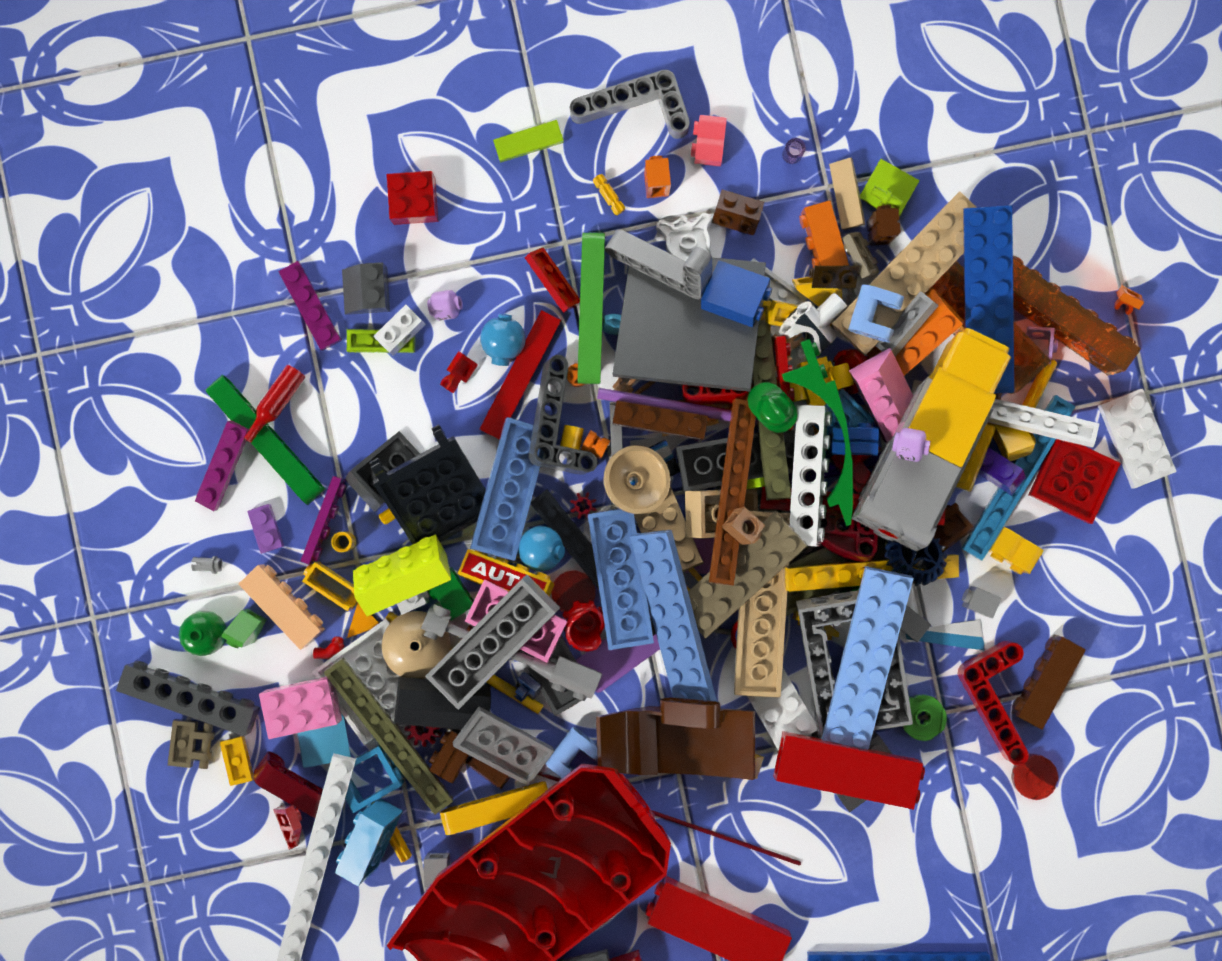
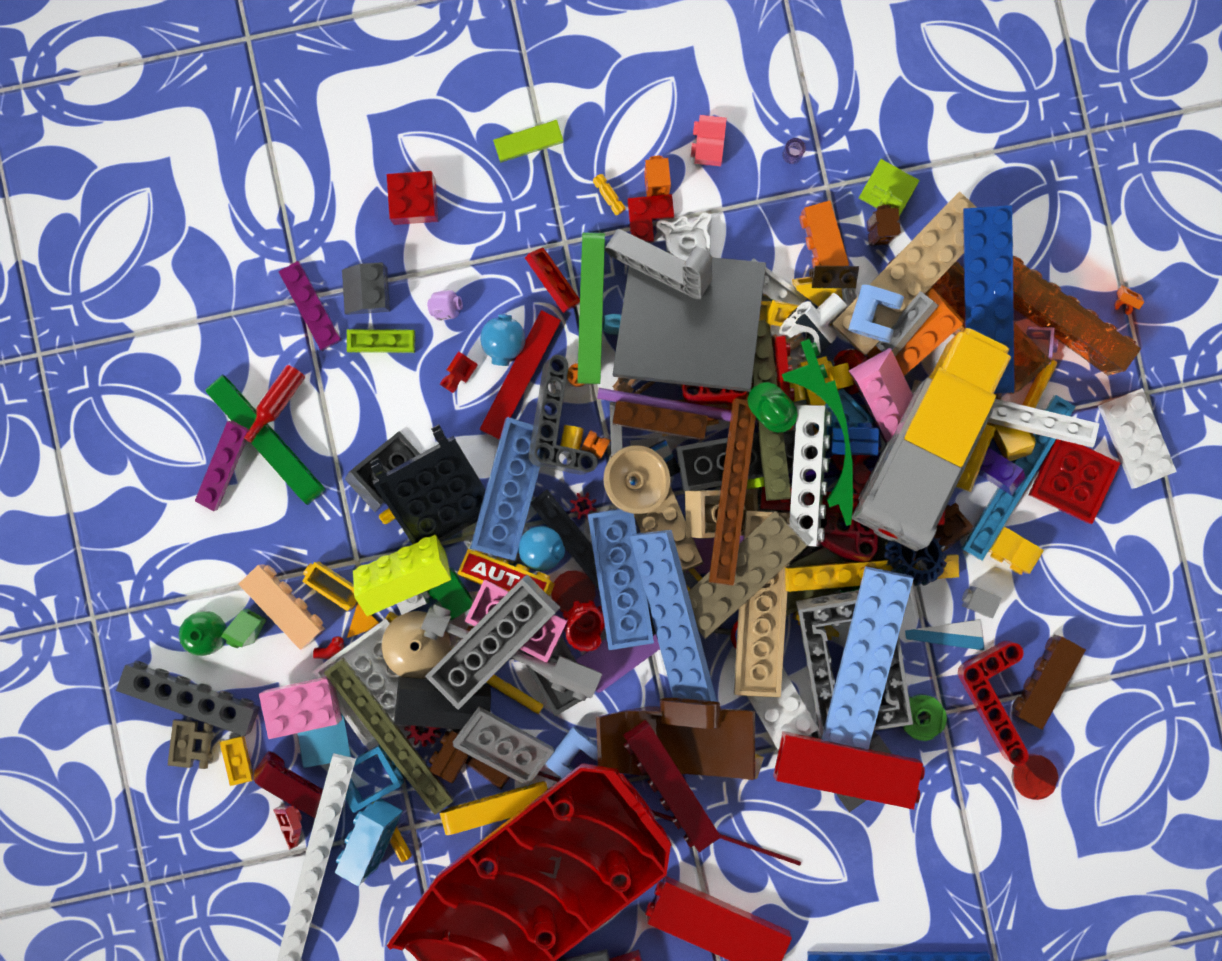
light grey pin [191,556,223,574] -> none
medium lavender plate [247,504,284,554] -> none
magenta plate [301,476,347,564] -> none
yellow beam [331,532,356,552] -> none
white brick [373,305,426,356] -> none
light grey brick [424,853,450,887] -> none
dark blue tile [514,672,541,702] -> none
light grey beam [569,70,689,139] -> none
blue brick [701,260,773,328] -> none
reddish brown bracket [712,189,764,235] -> none
medium nougat brick [722,507,765,545] -> none
tan tile [829,158,865,230] -> none
dark tan plate [842,232,880,279] -> none
lavender head [892,428,931,462] -> none
light grey tile [900,605,931,642] -> none
none -> dark red brick [623,720,721,853]
none -> red plate [627,194,674,243]

